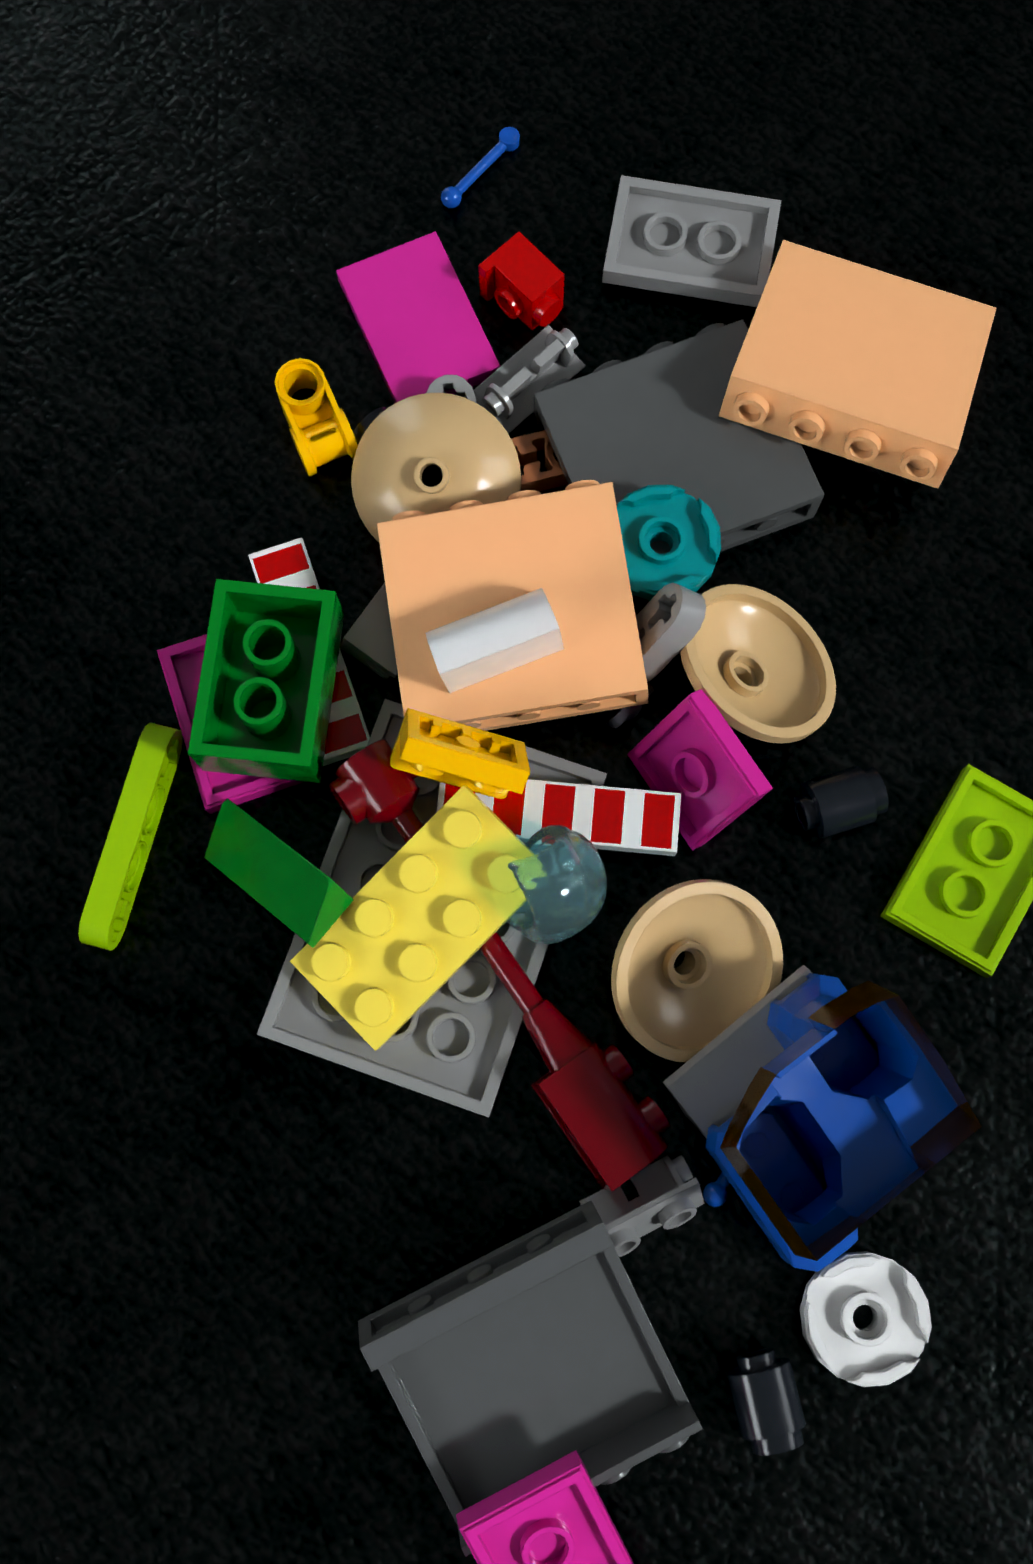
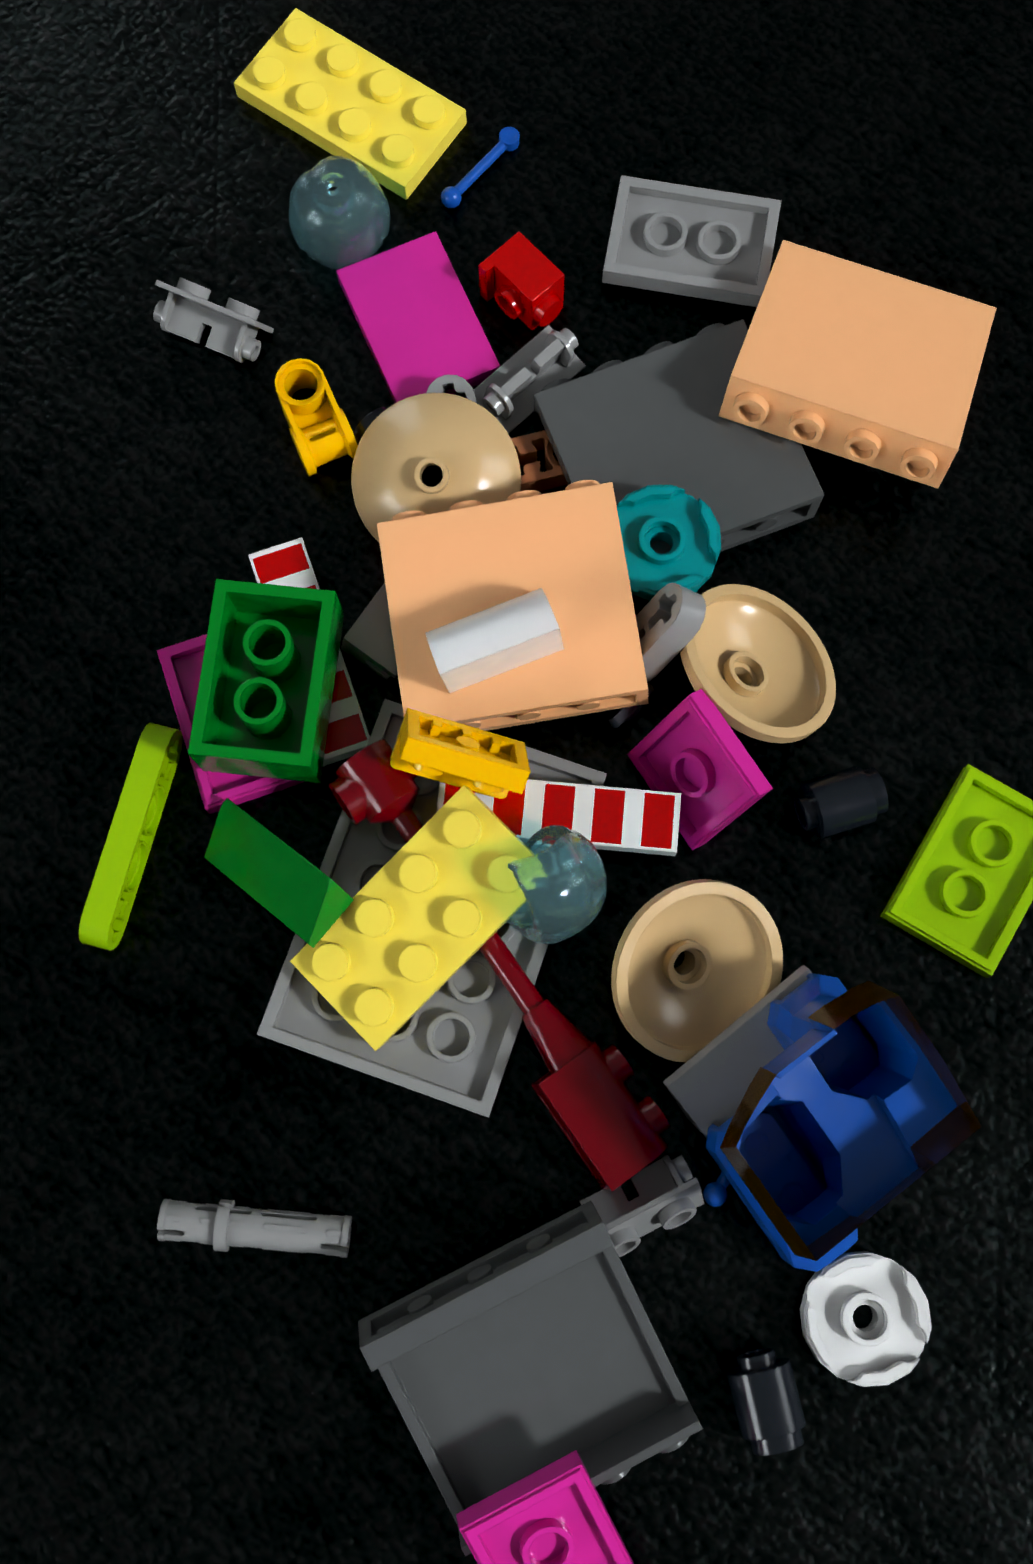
none -> light grey hinge [153,277,274,363]
none -> light grey pin [157,1199,352,1258]
none -> light yellow plate [234,8,467,200]
none -> clear light blue piece [289,156,390,269]

